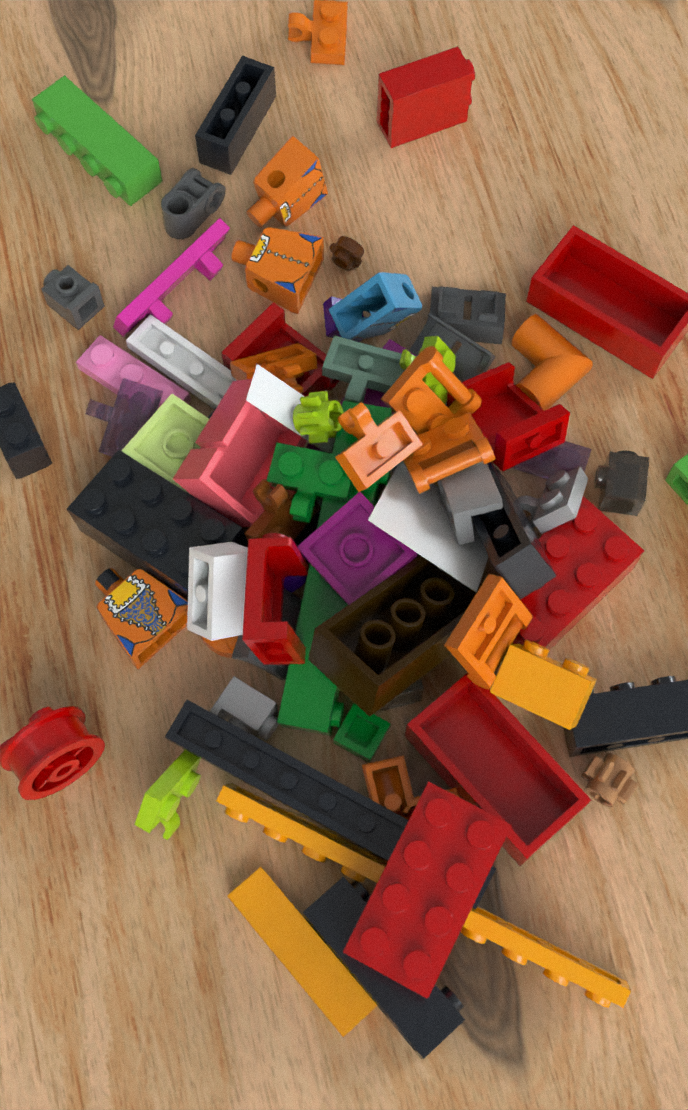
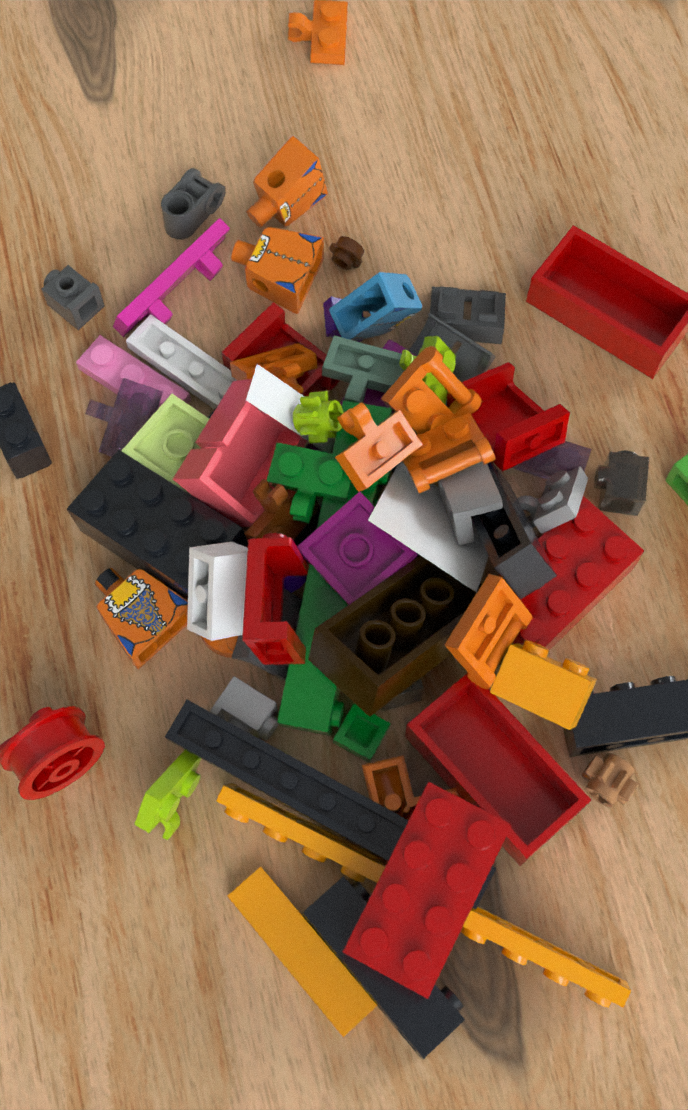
bright green brick [32,75,163,206] -> none
black brick [195,56,276,175] -> none
red brick [377,46,475,148] -> none
orange brick [511,314,593,411] -> none

